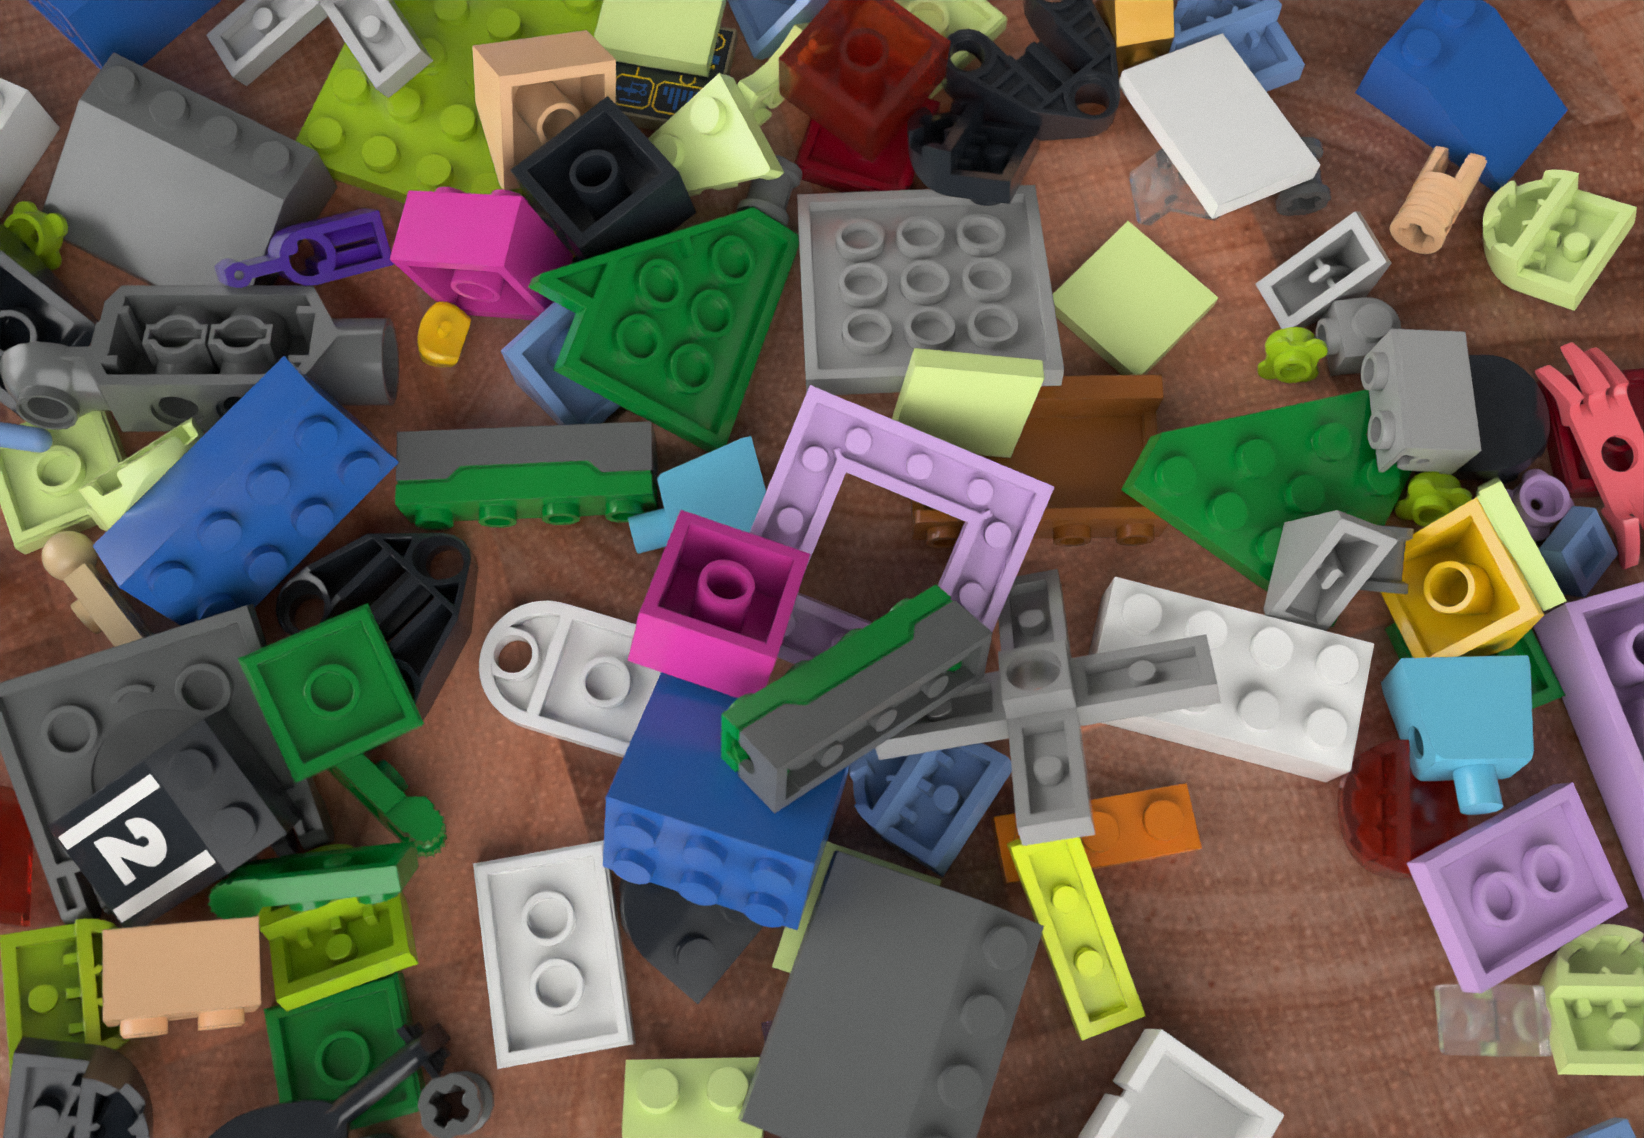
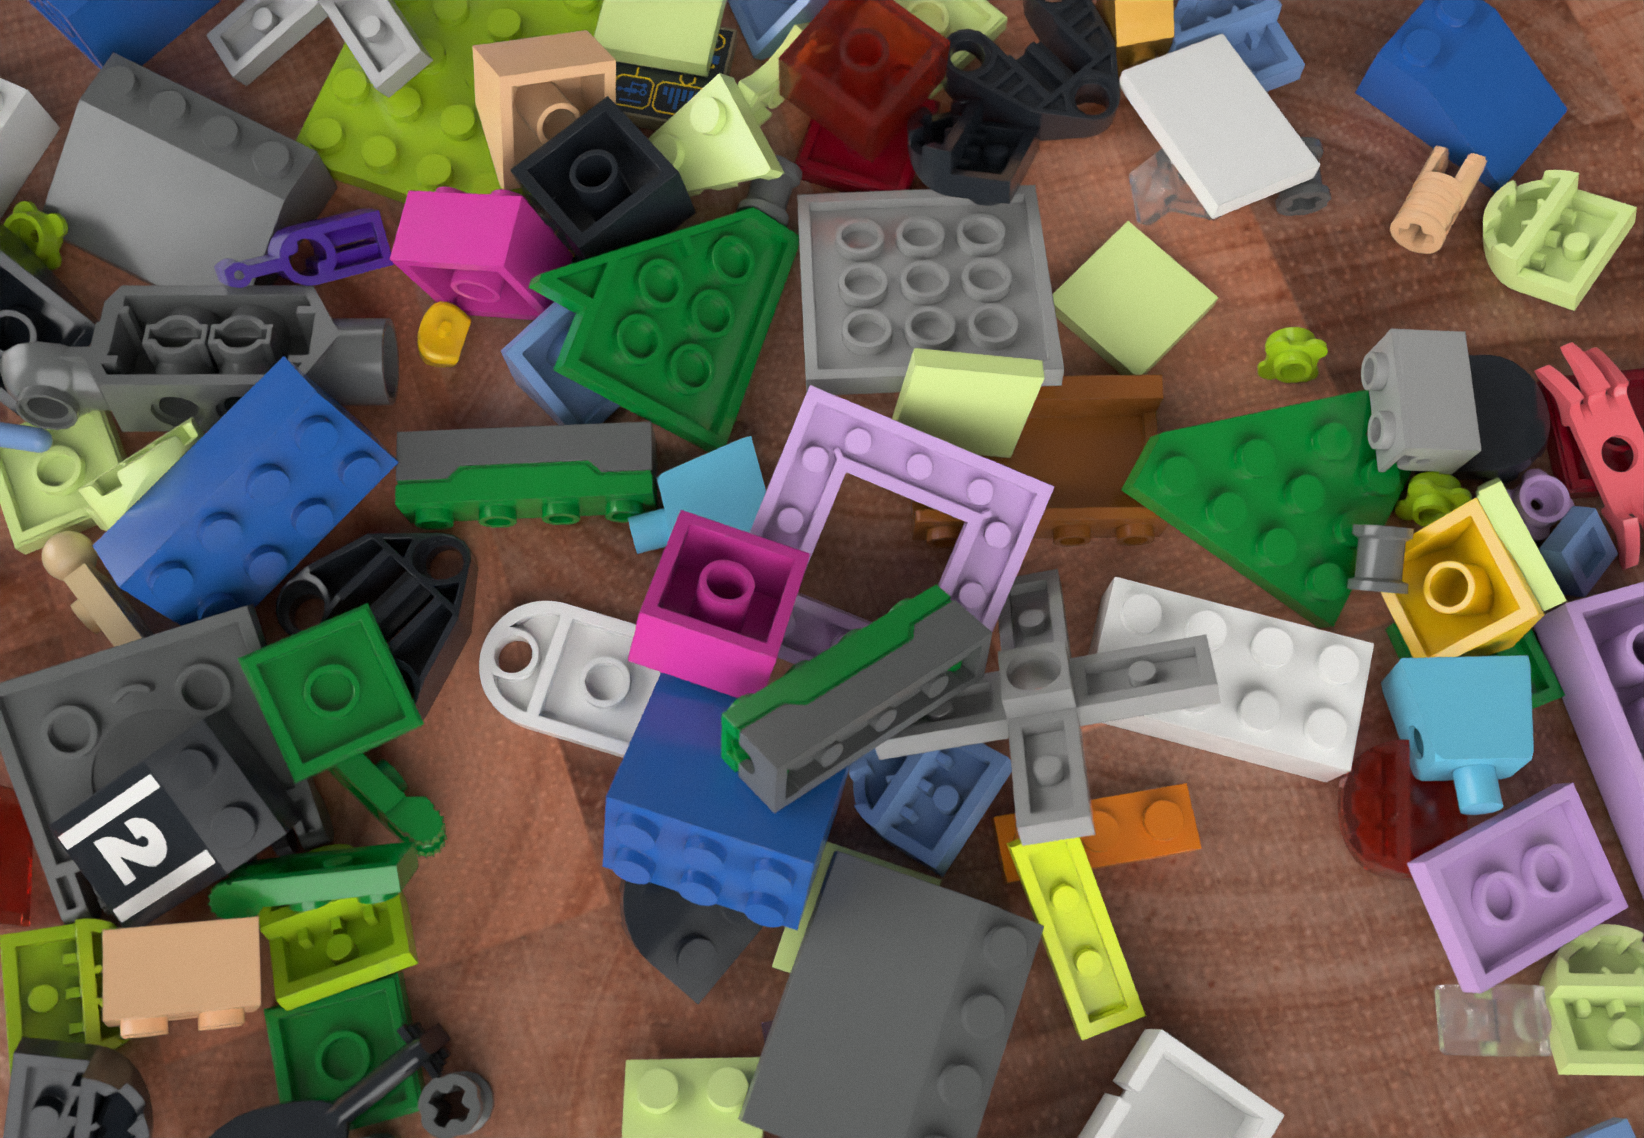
white tile [473,840,636,1069] -> none
light grey slope [1256,211,1391,329] -> none
light grey slope [1263,510,1398,631] -> none
light grey plate [1316,297,1401,376] -> none

